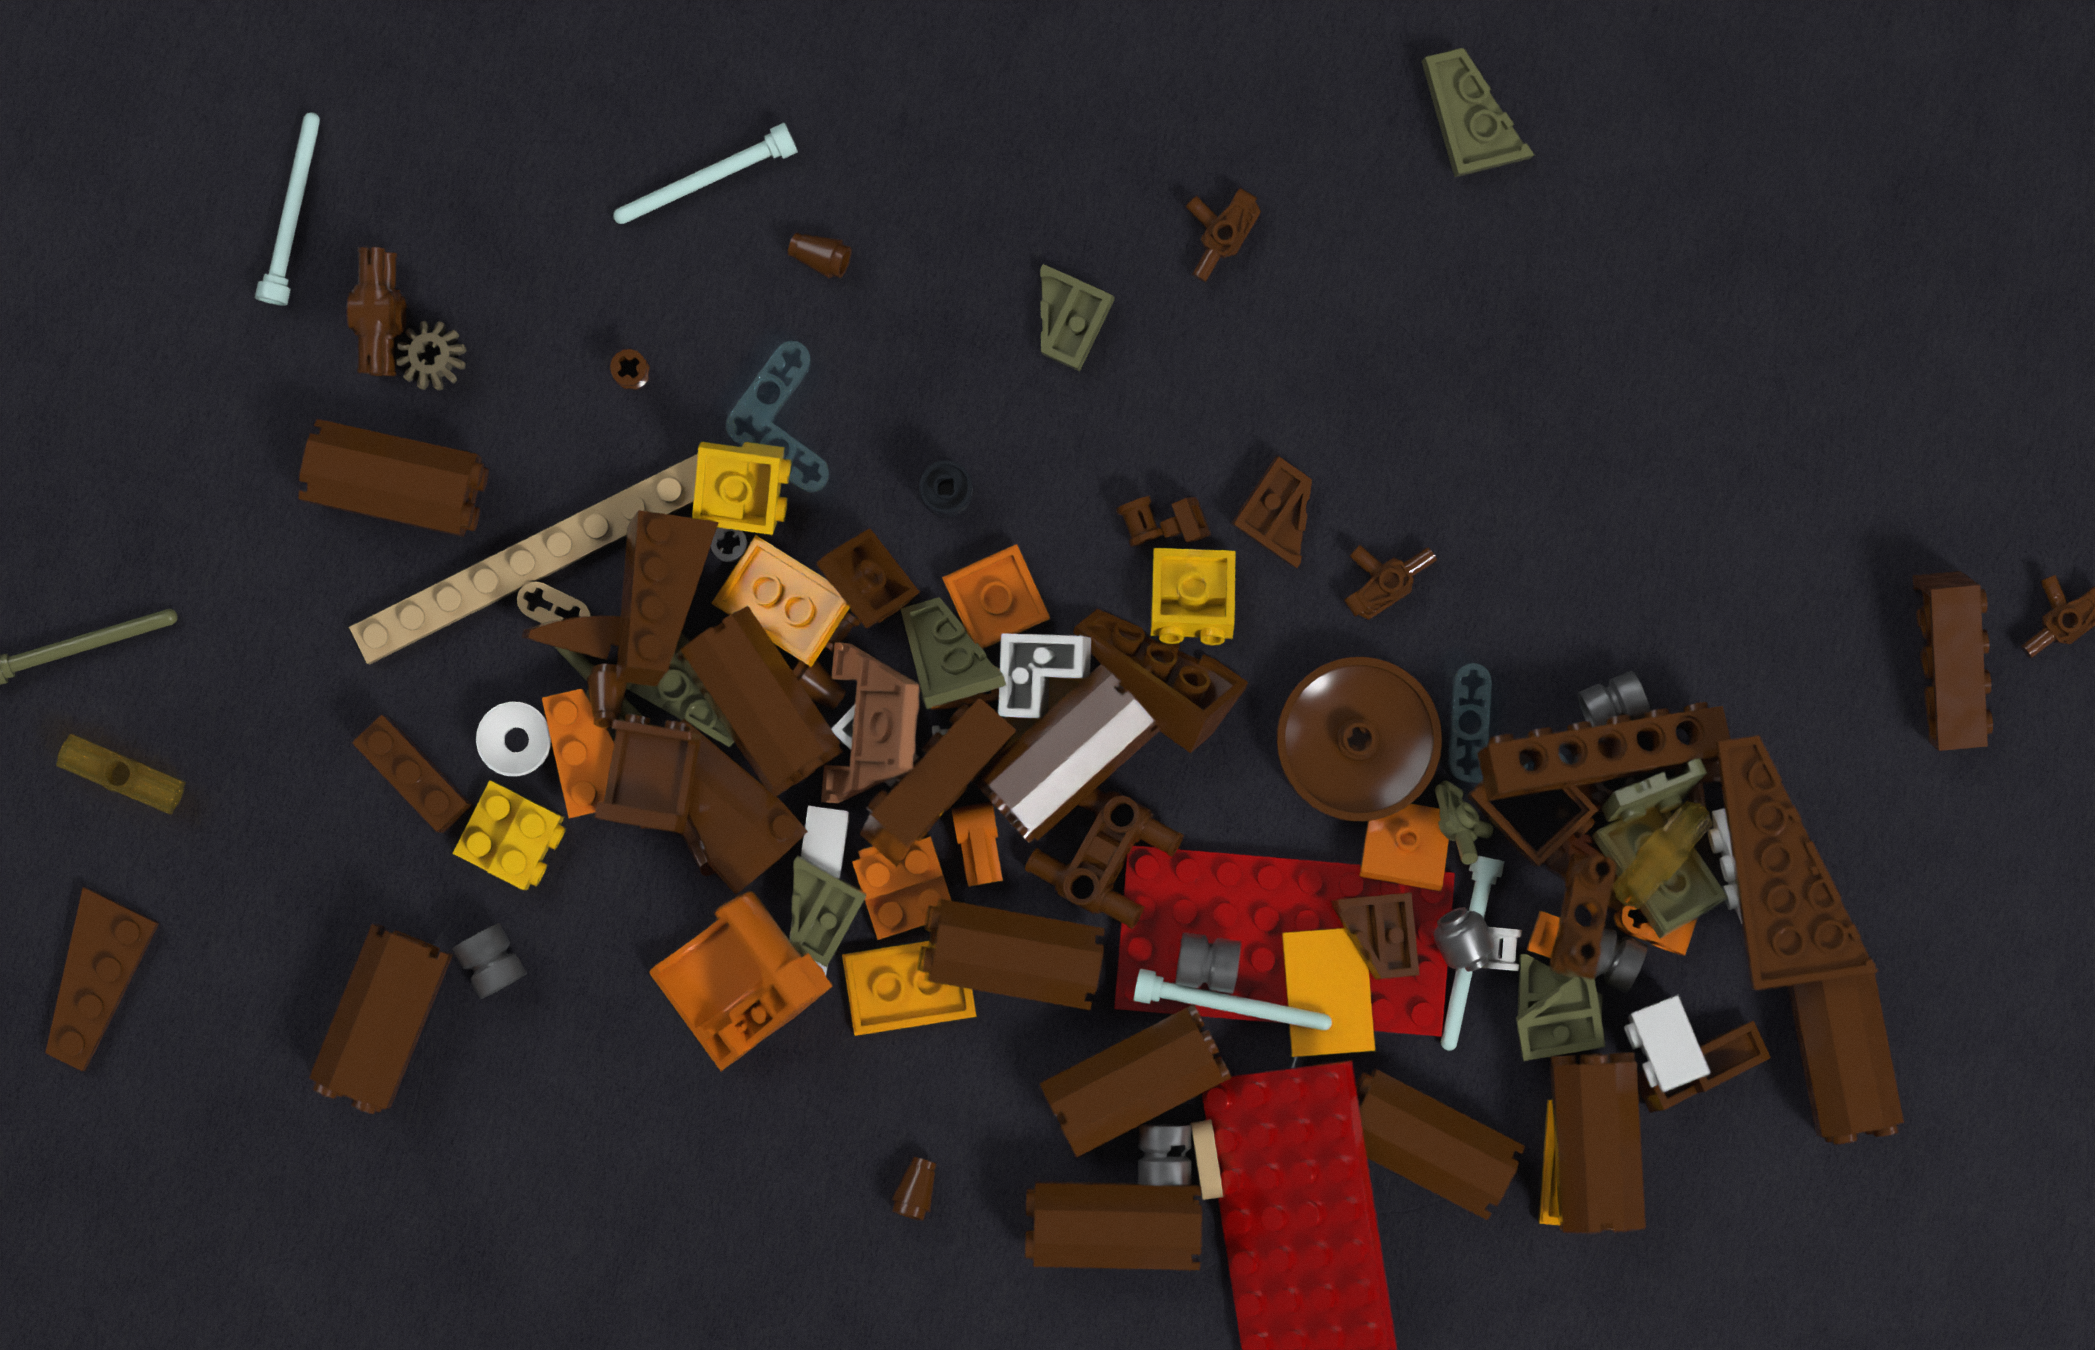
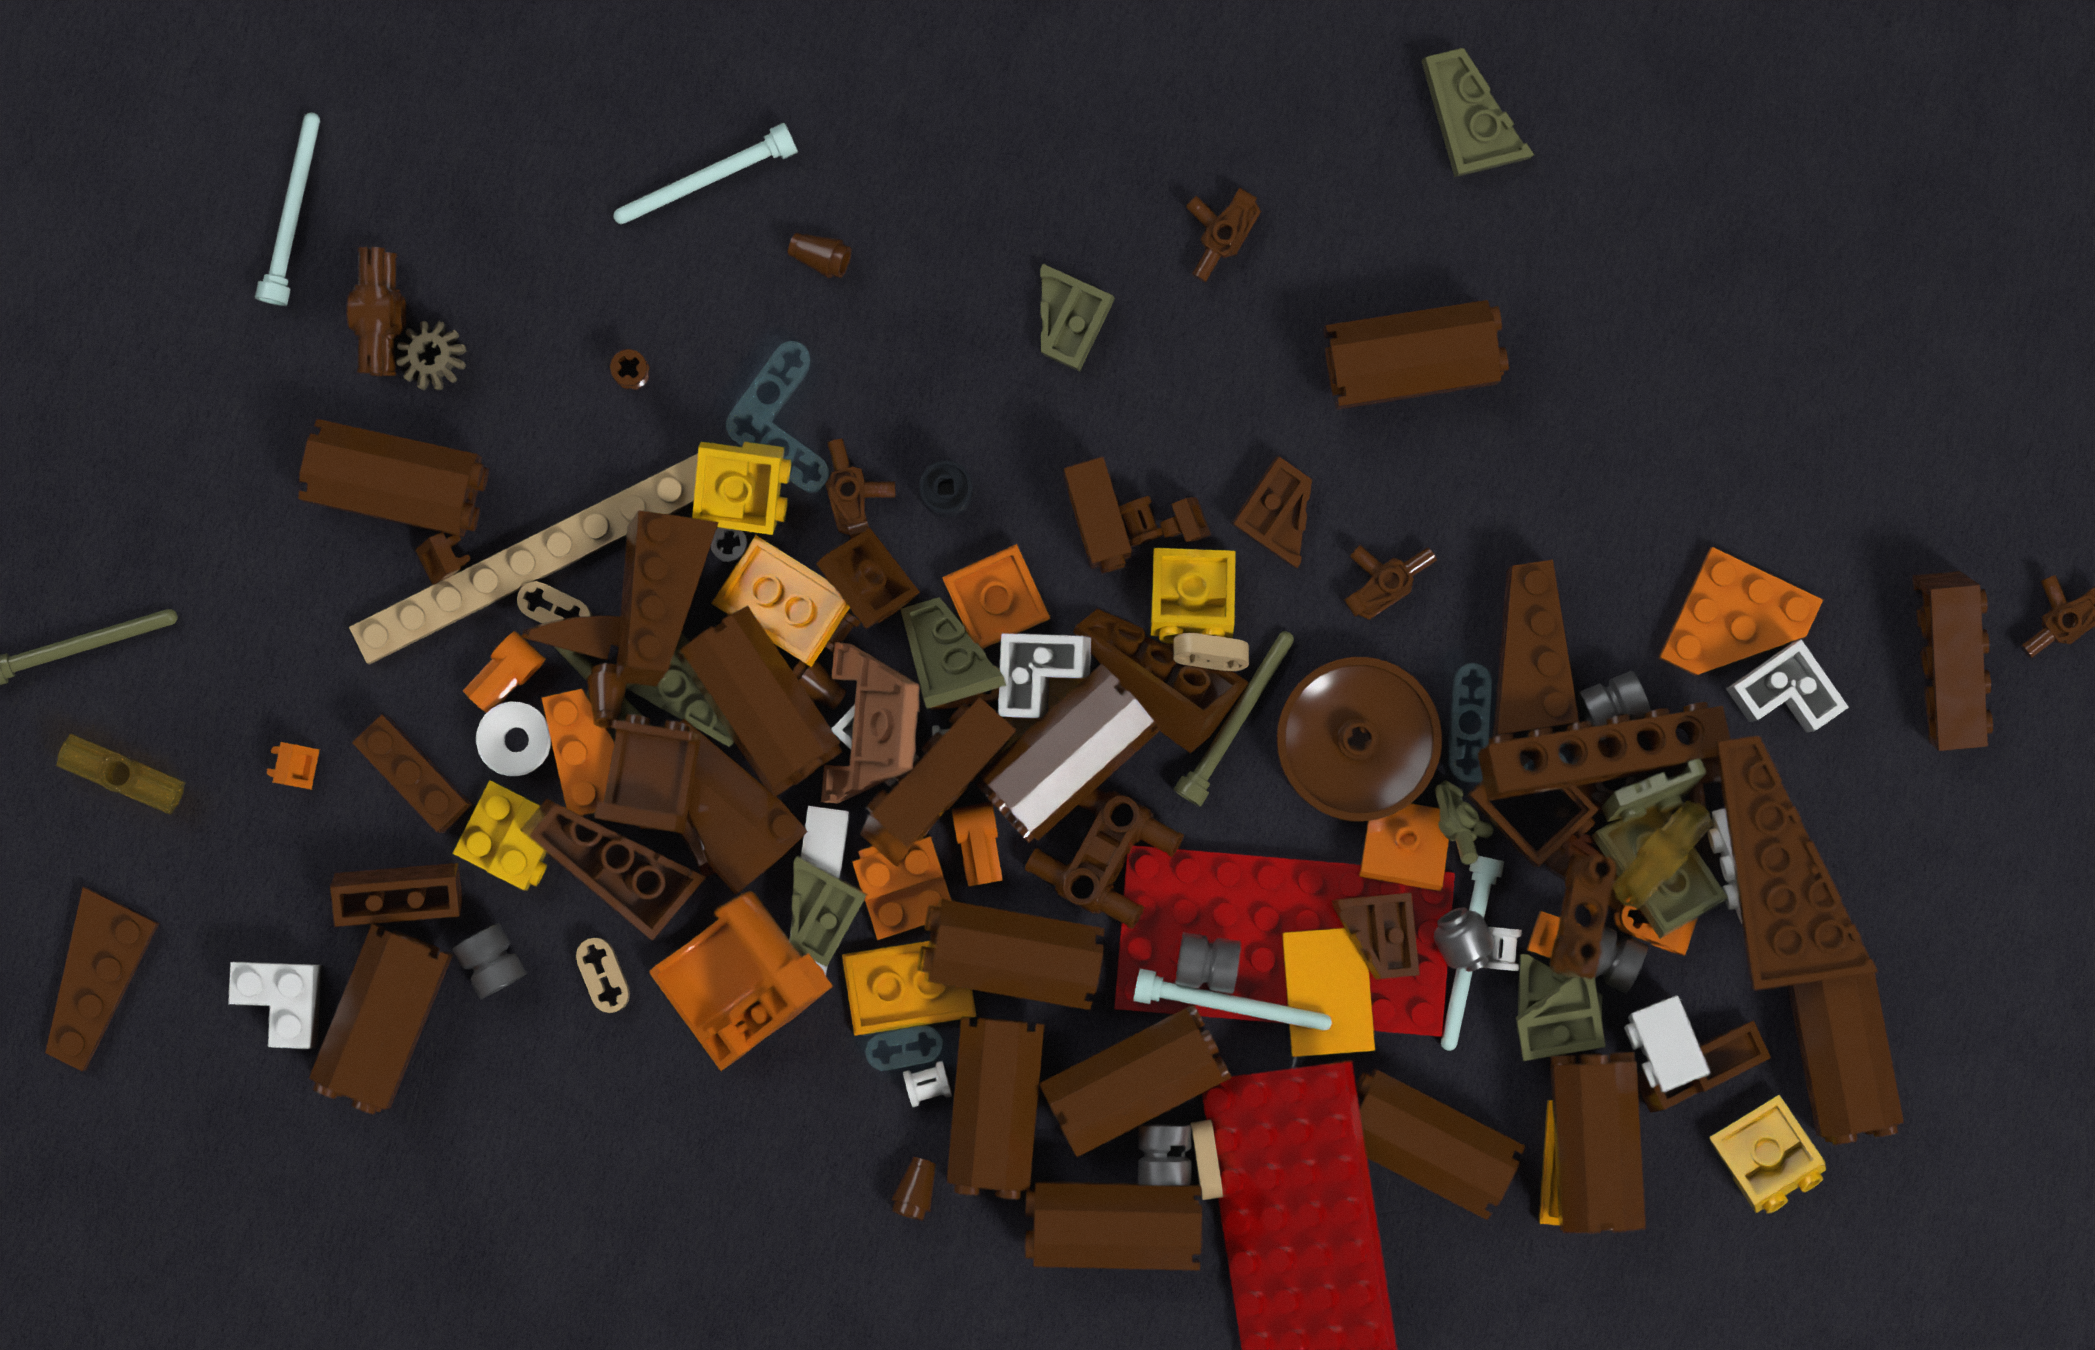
none -> white brick [229,962,321,1049]
none -> orange tile [267,742,320,790]
none -> reddish brown brick [330,863,462,927]
none -> reddish brown tile [415,532,470,585]
none -> orange piece [463,631,545,713]
none -> reddish brown wedge [520,799,706,941]
none -> tan beam [576,938,630,1013]
none -> reddish brown piece [826,438,895,539]
none -> clear light blue beam [866,1025,943,1070]
none -> white bush [903,1061,952,1107]
none -> reddish brown brick [947,1016,1044,1199]
none -> reddish brown window [1063,457,1132,574]
none -> olive piece [1173,631,1294,807]
none -> tan beam [1173,633,1249,671]
none -> reddish brown brick [1323,300,1509,410]
none -> reddish brown wedge [1492,560,1579,736]
none -> orange plate [1659,547,1823,676]
none -> yellow plate [1709,1095,1826,1214]
none -> white brick [1726,640,1849,733]

